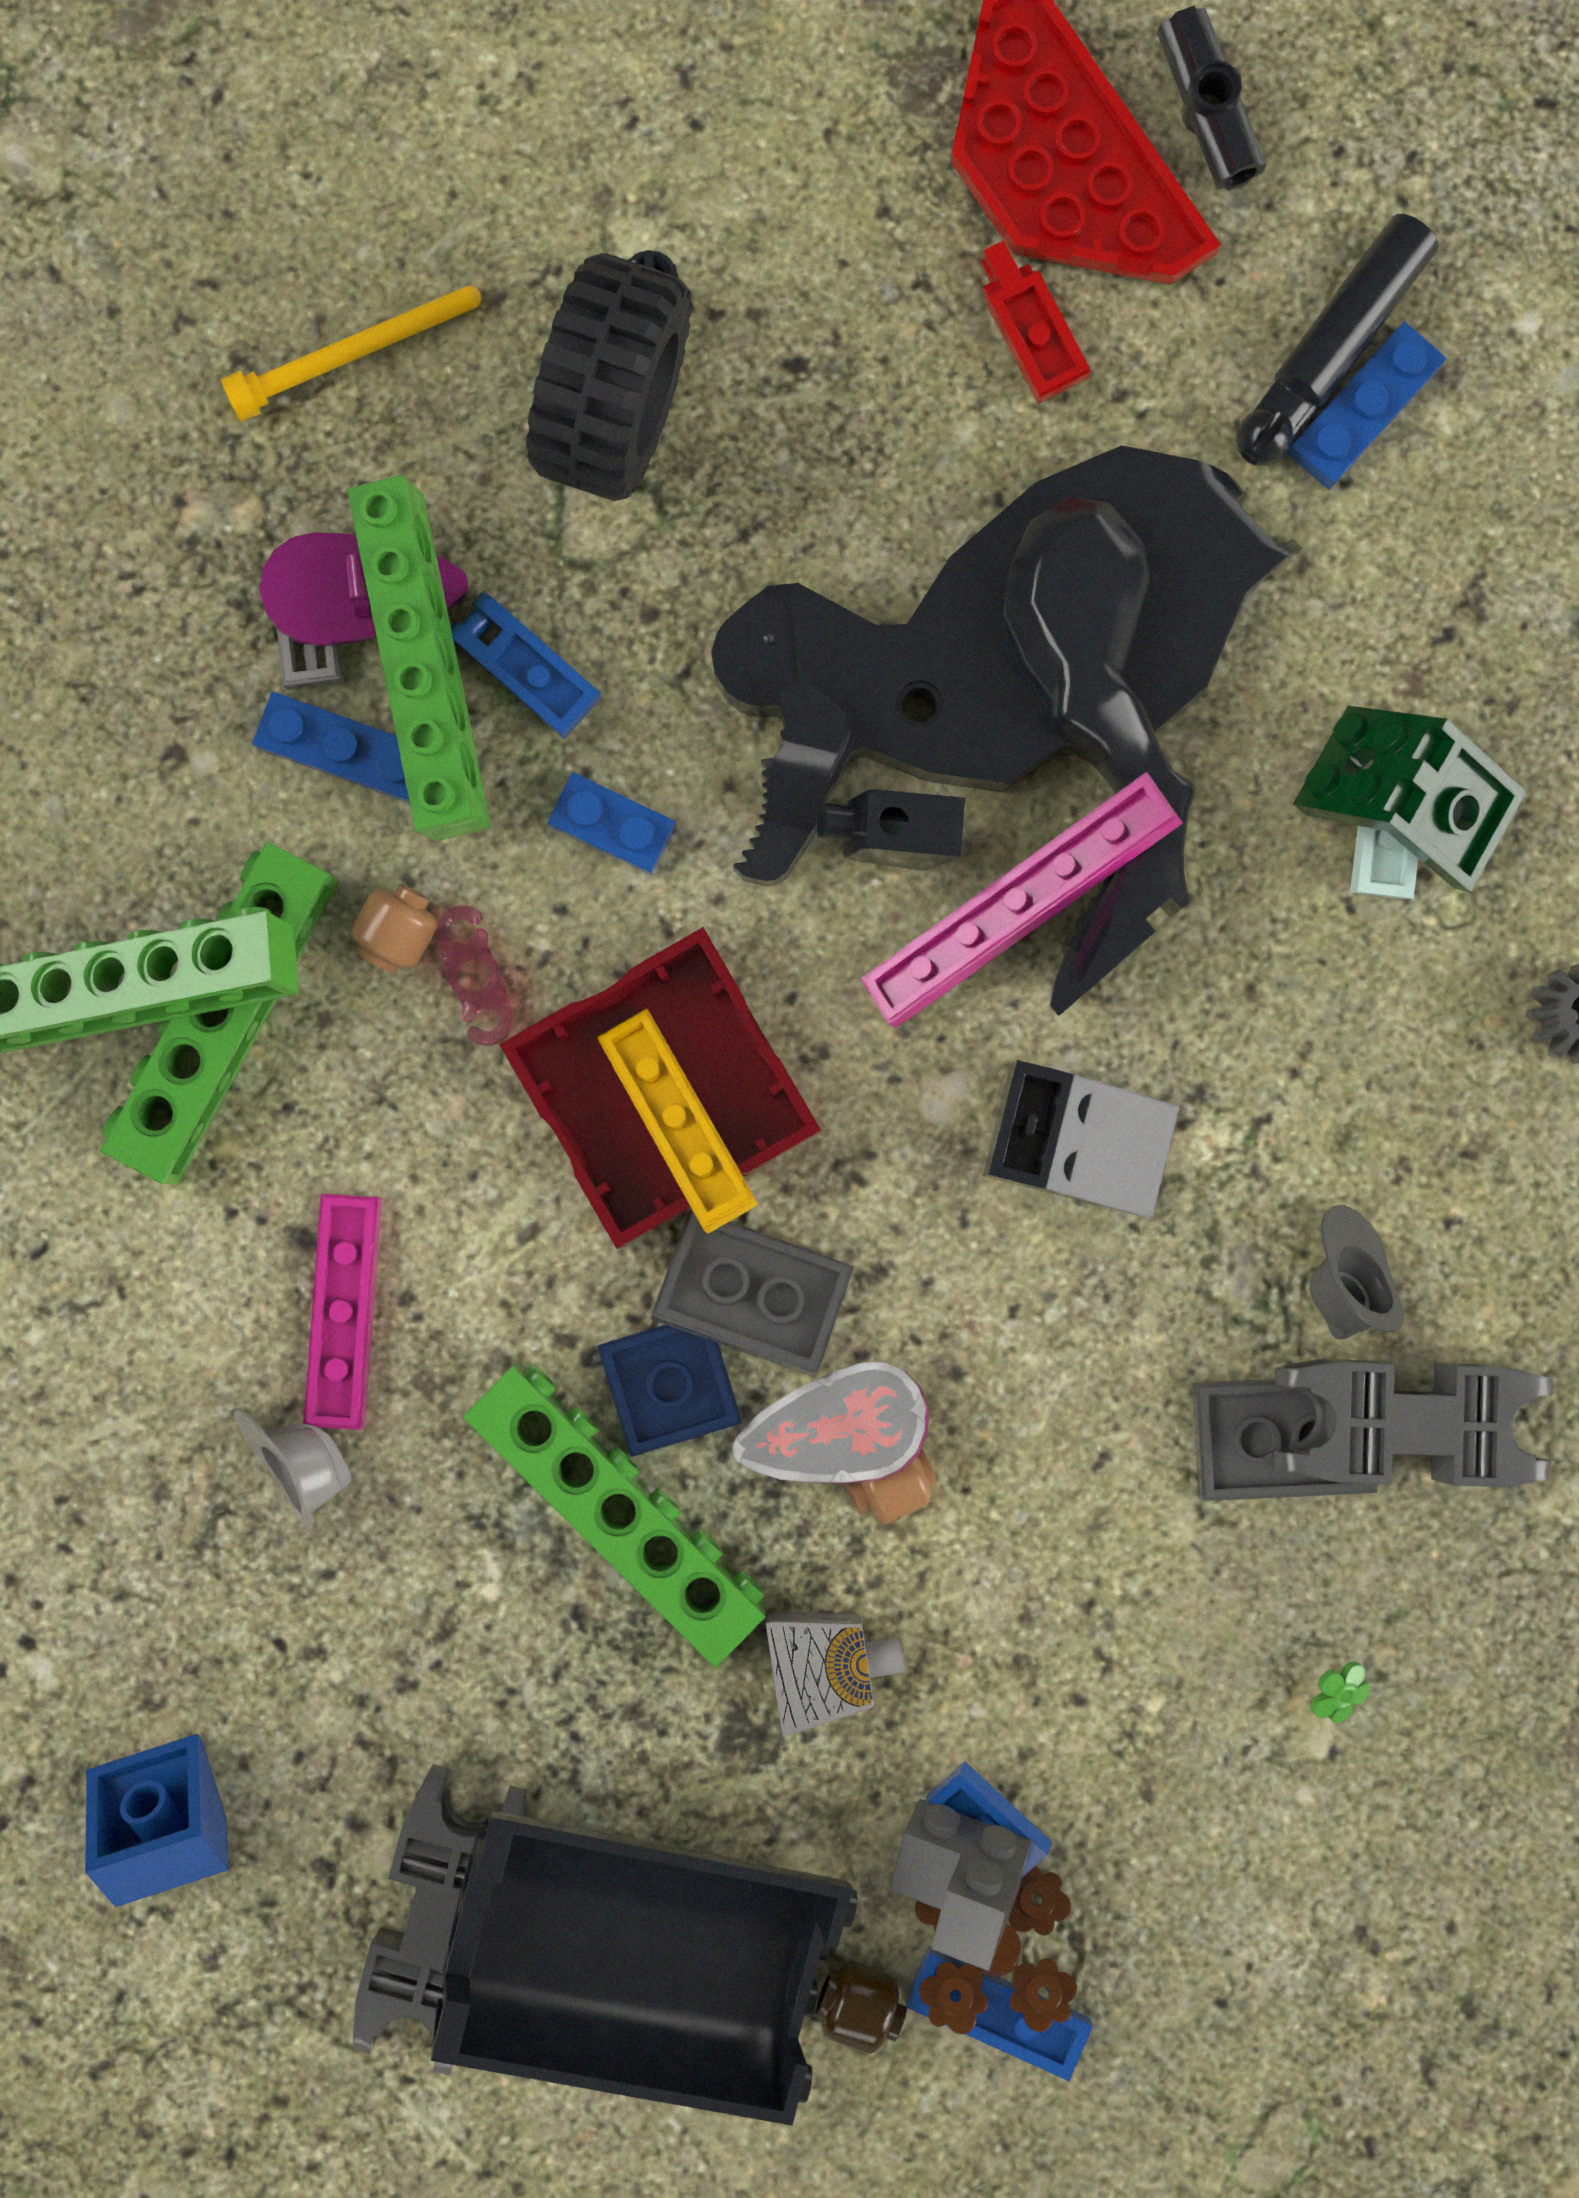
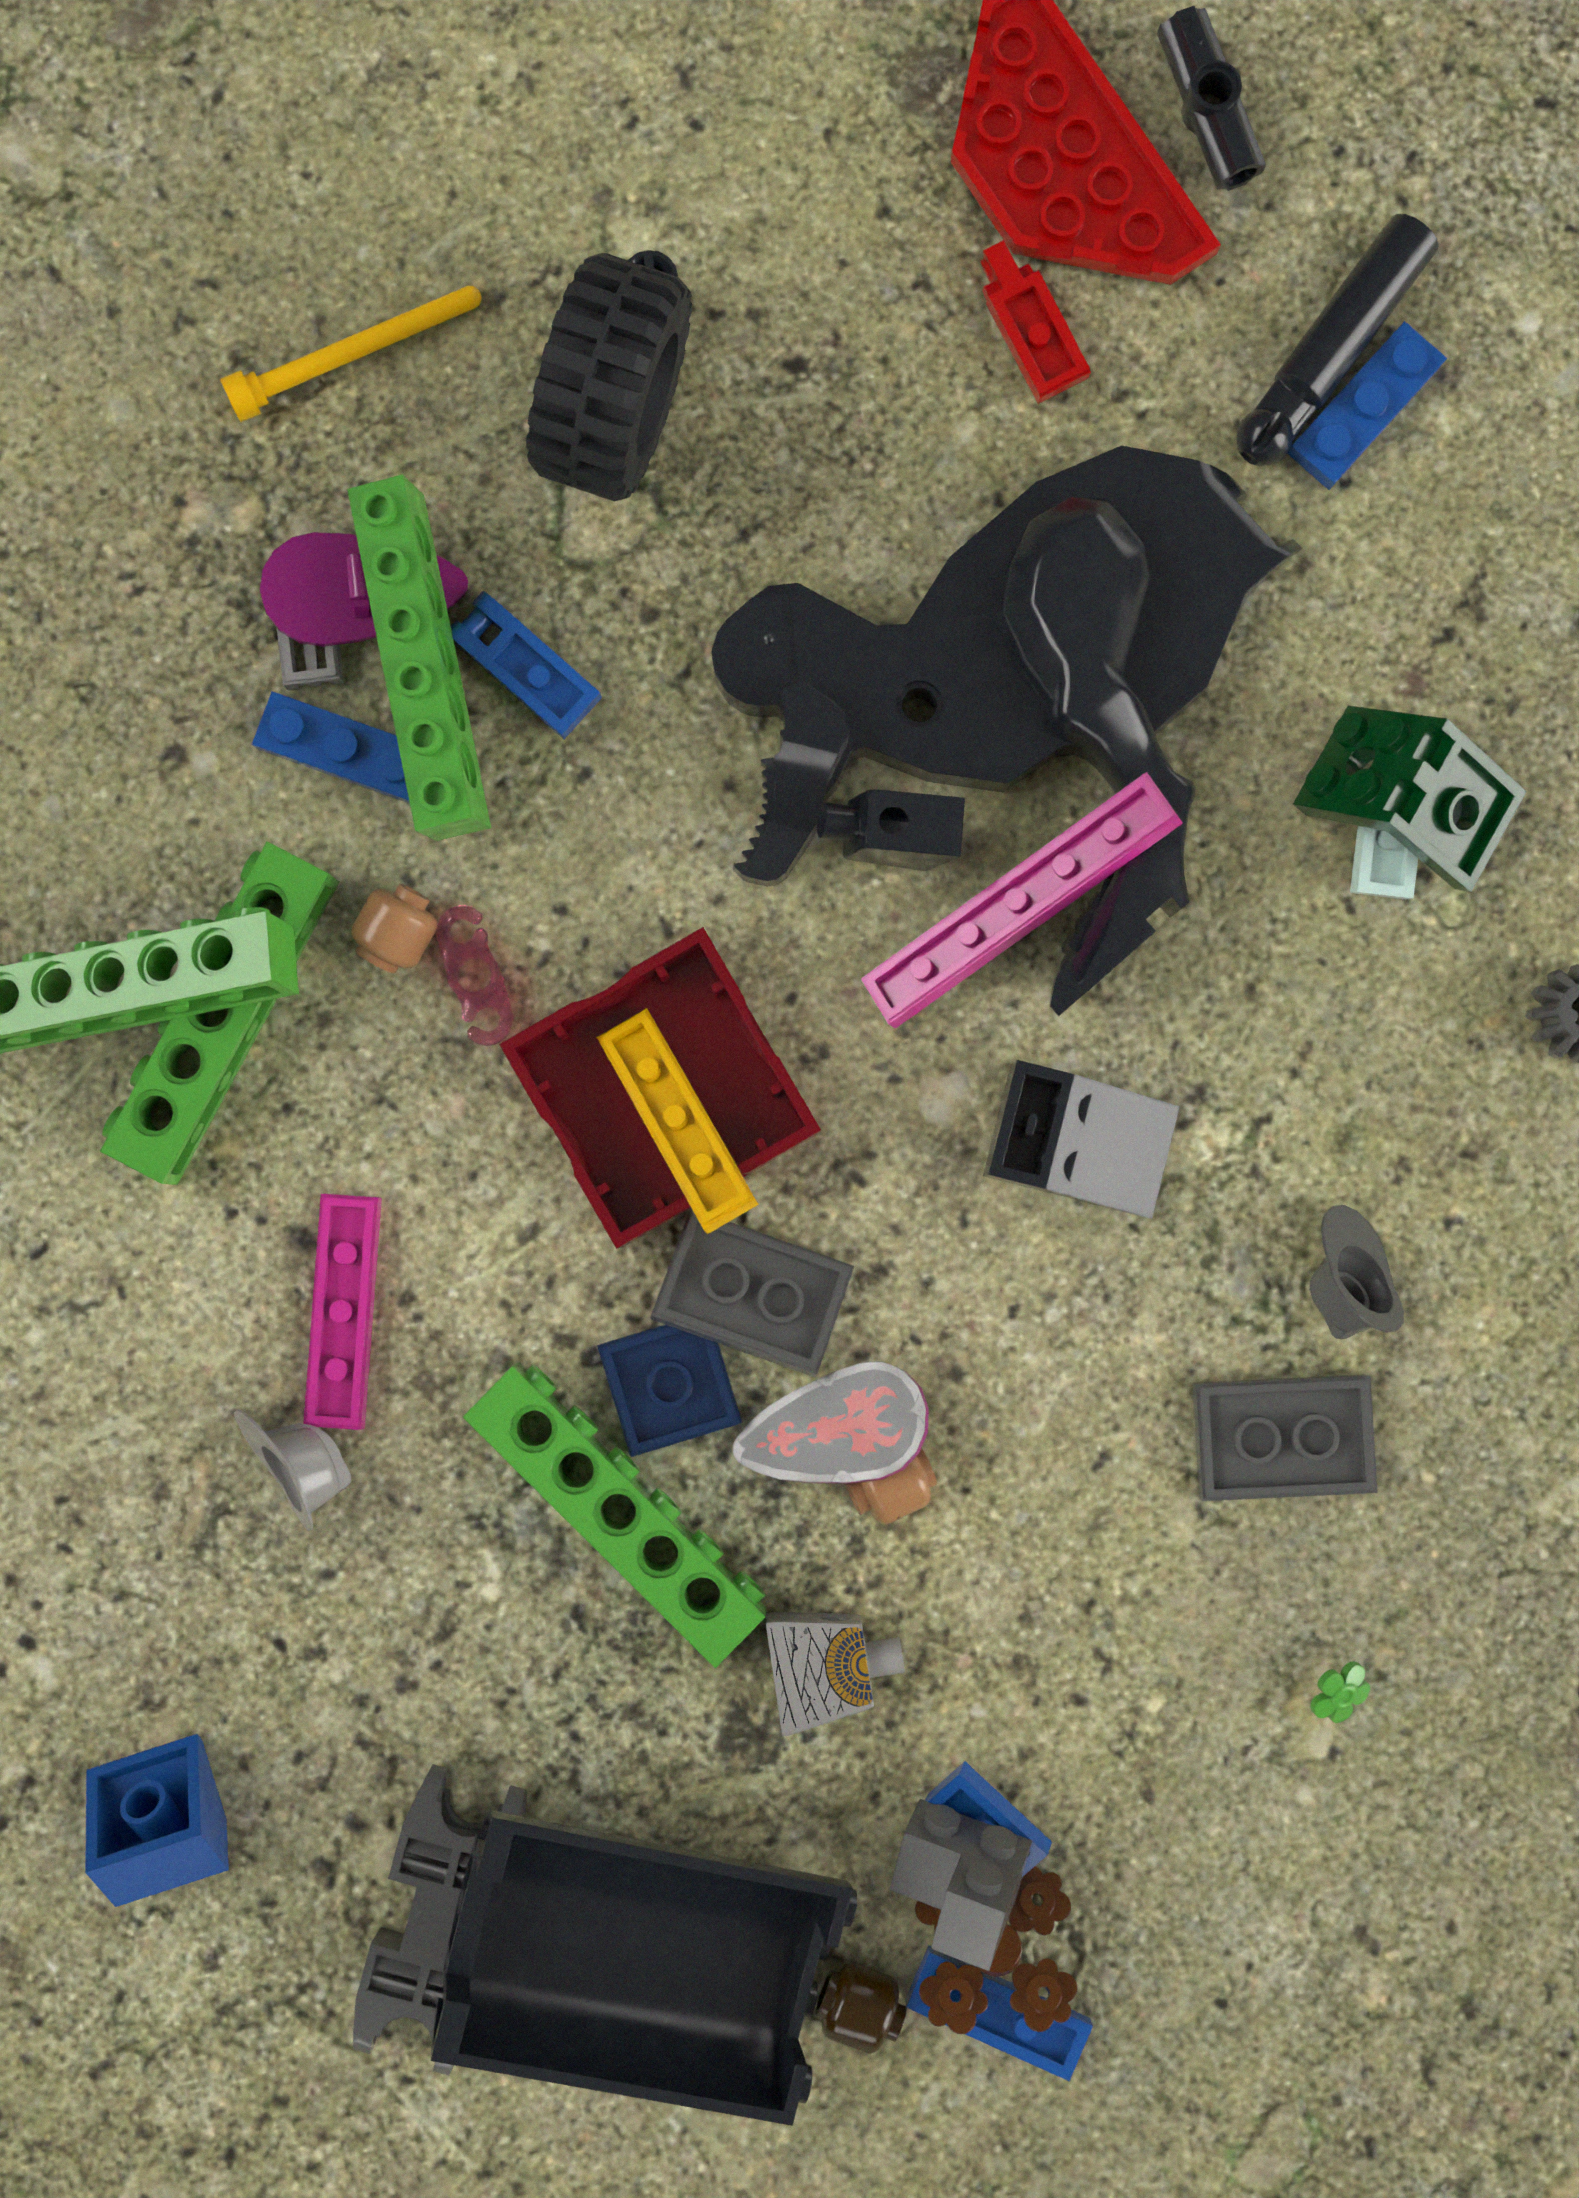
blue plate [547,772,677,876] -> none
dark grey piece [1272,1359,1553,1487] -> none

